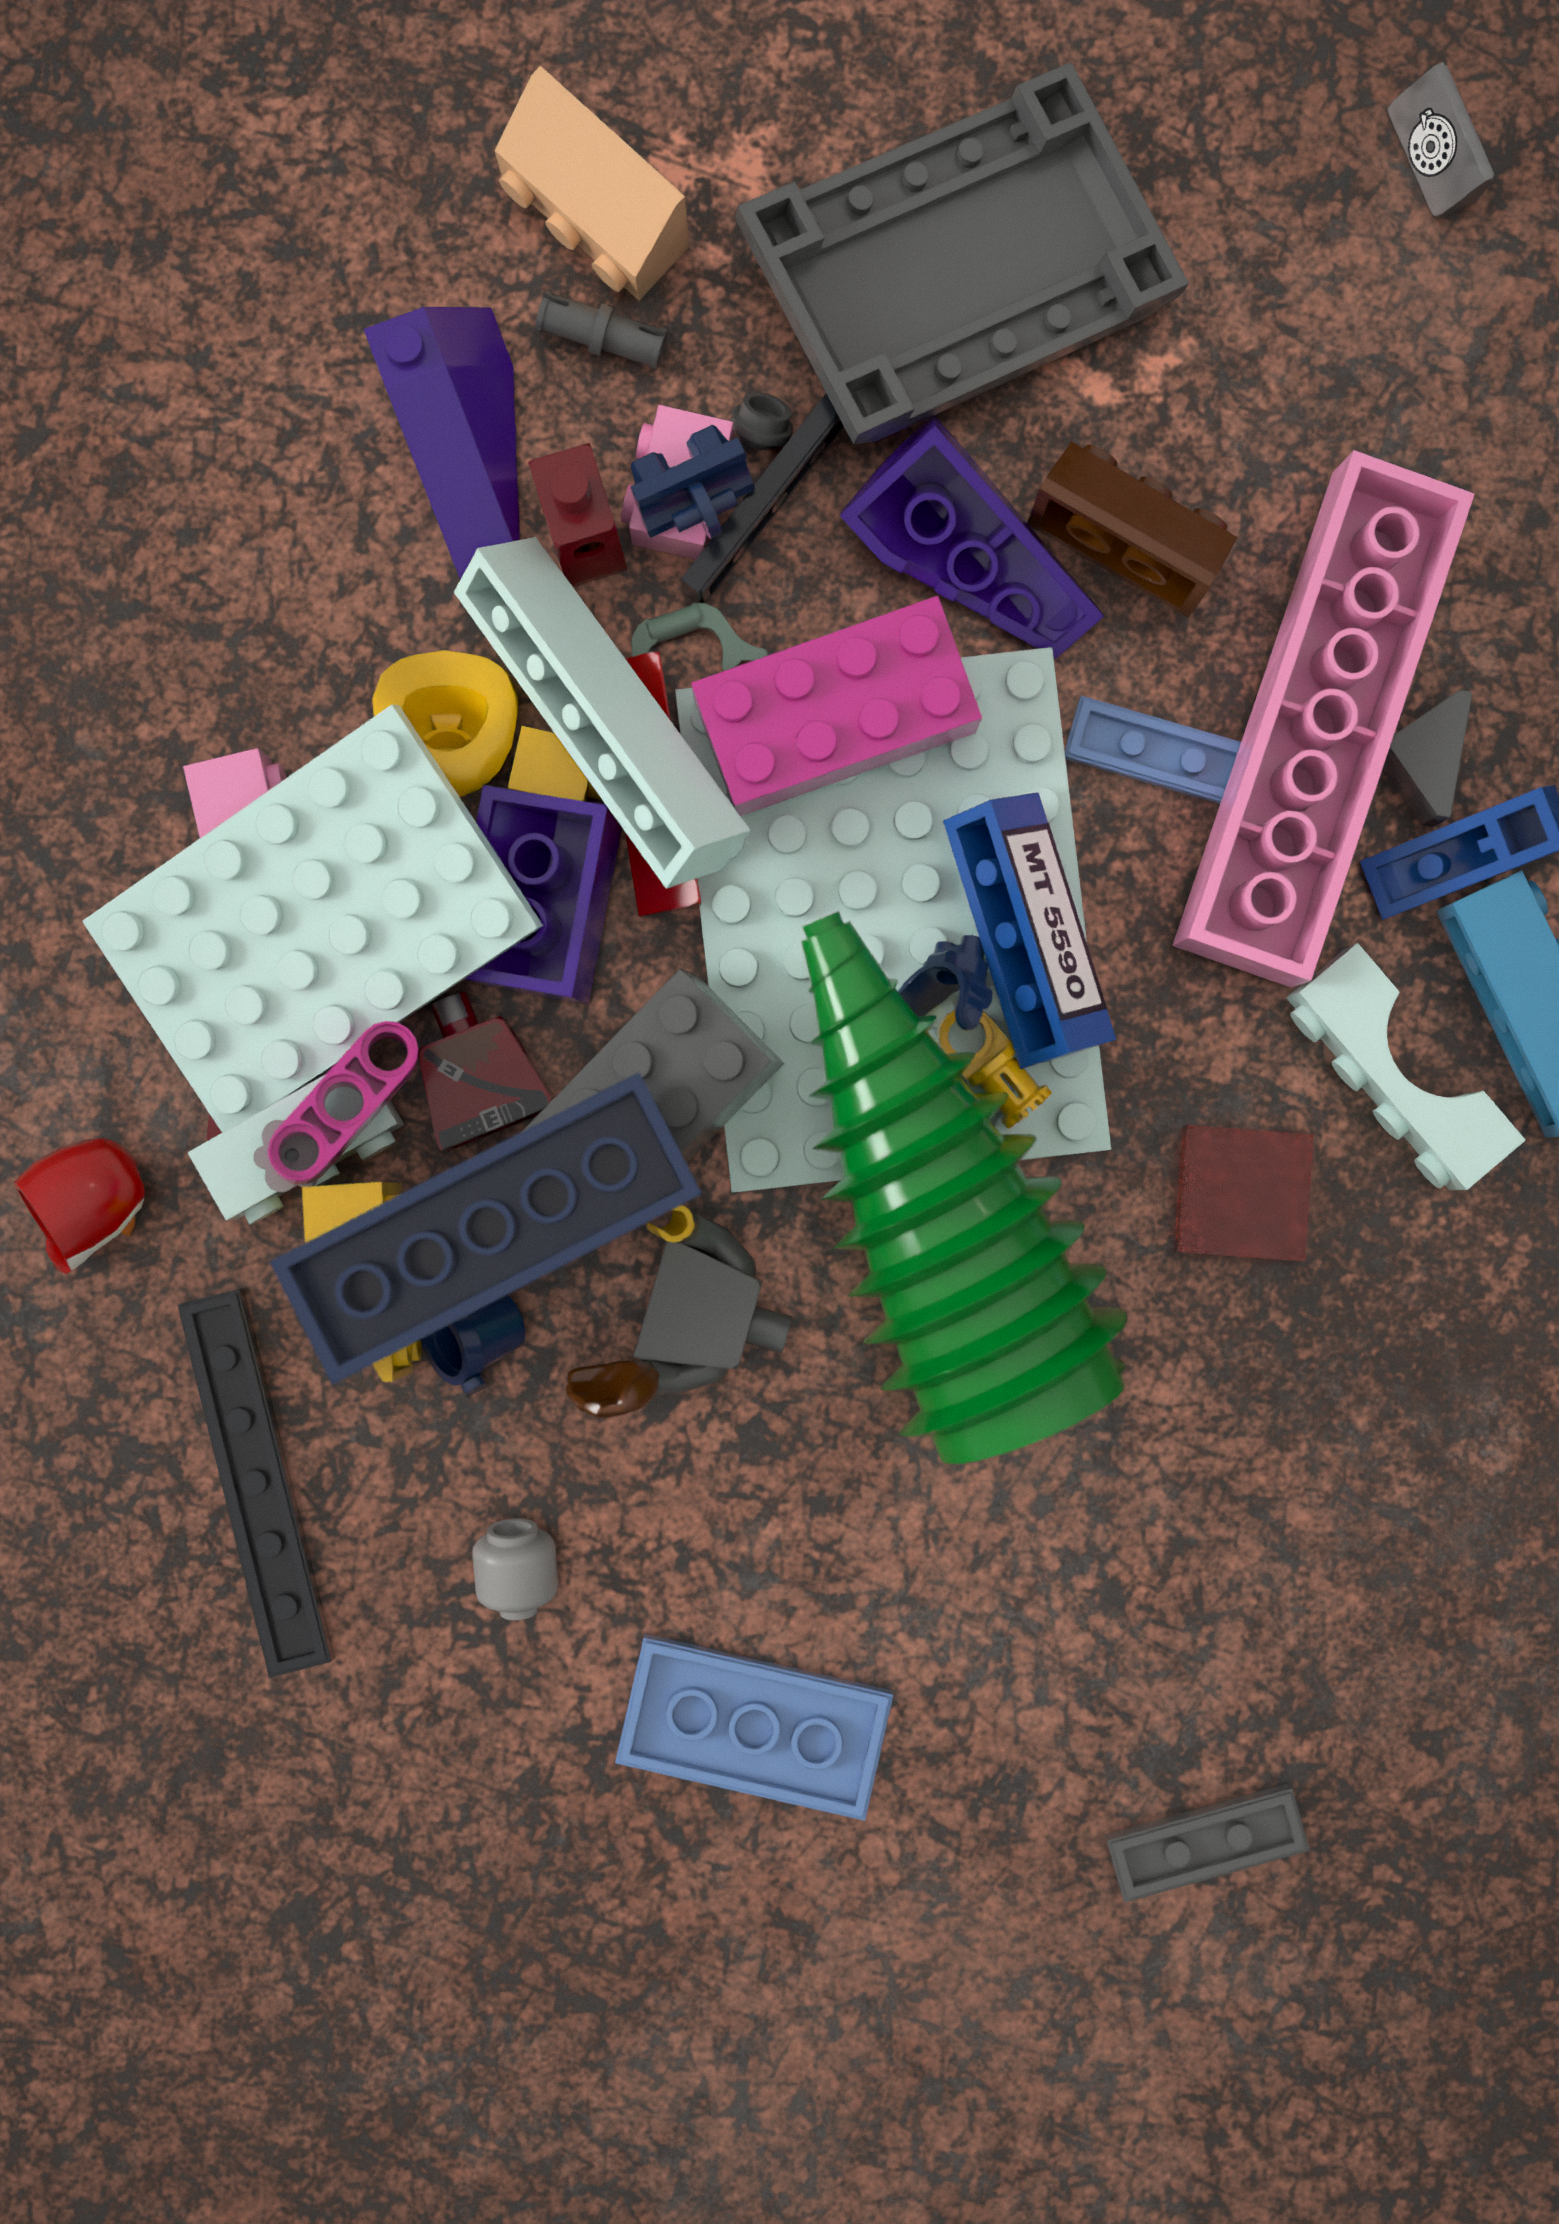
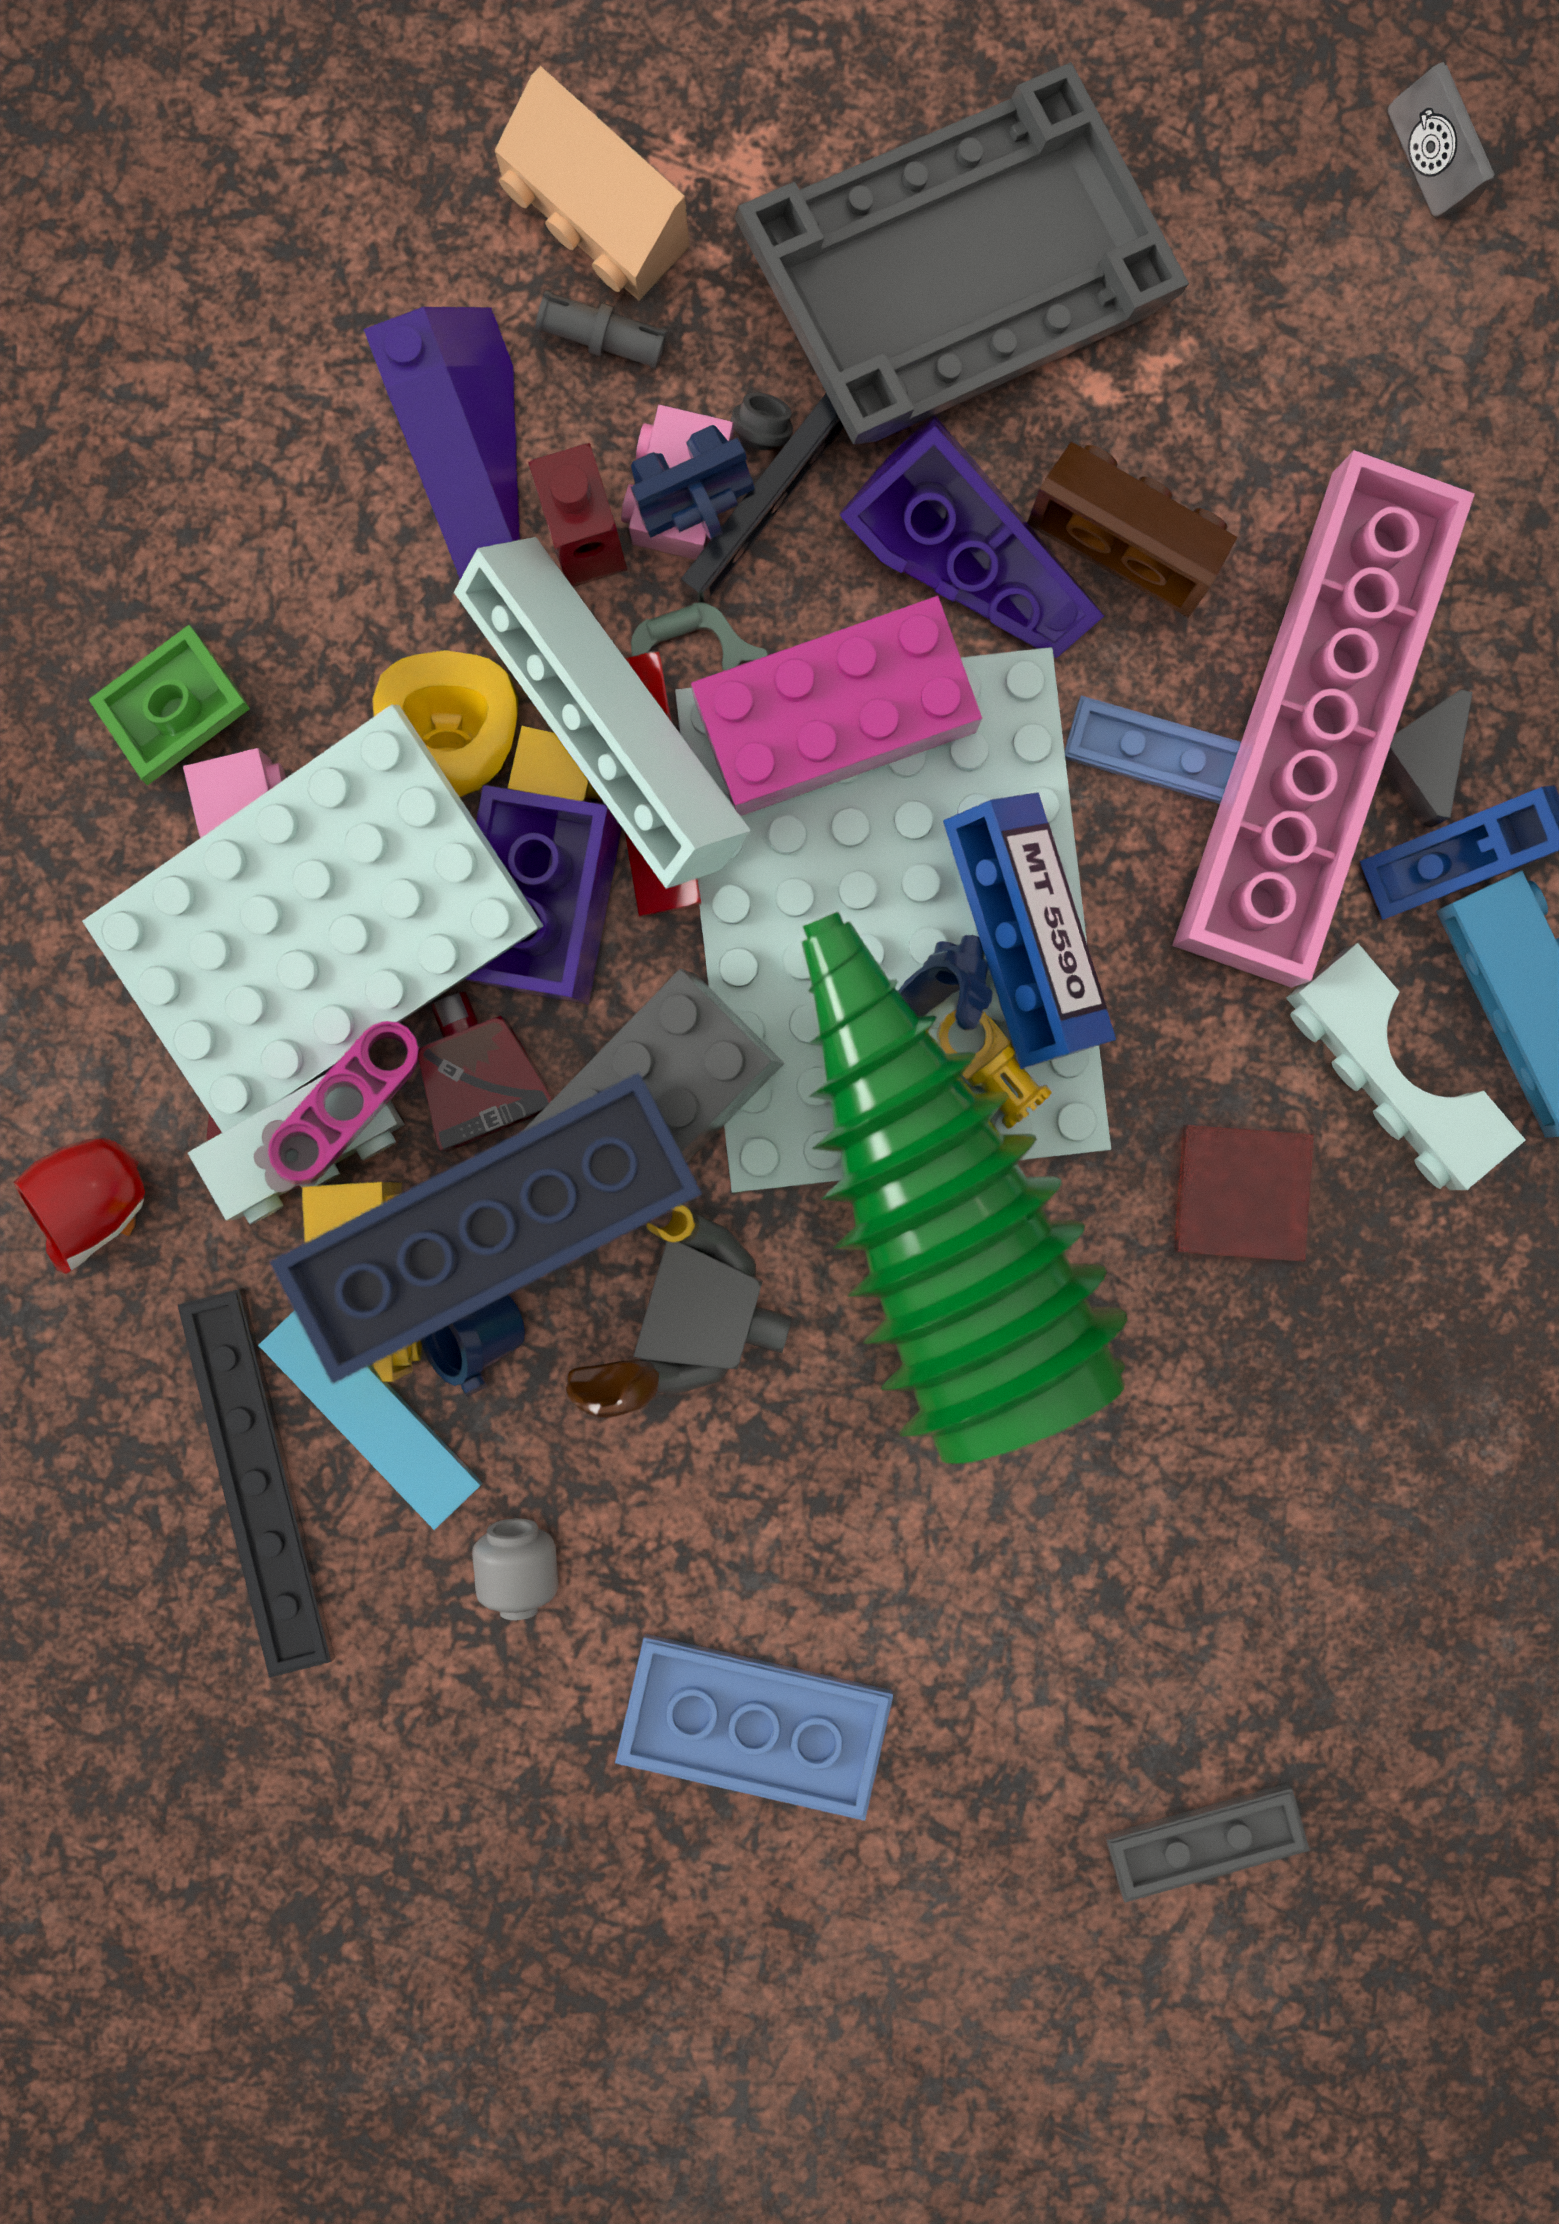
none -> bright green slope [88,625,250,786]
none -> medium azure tile [258,1311,483,1530]

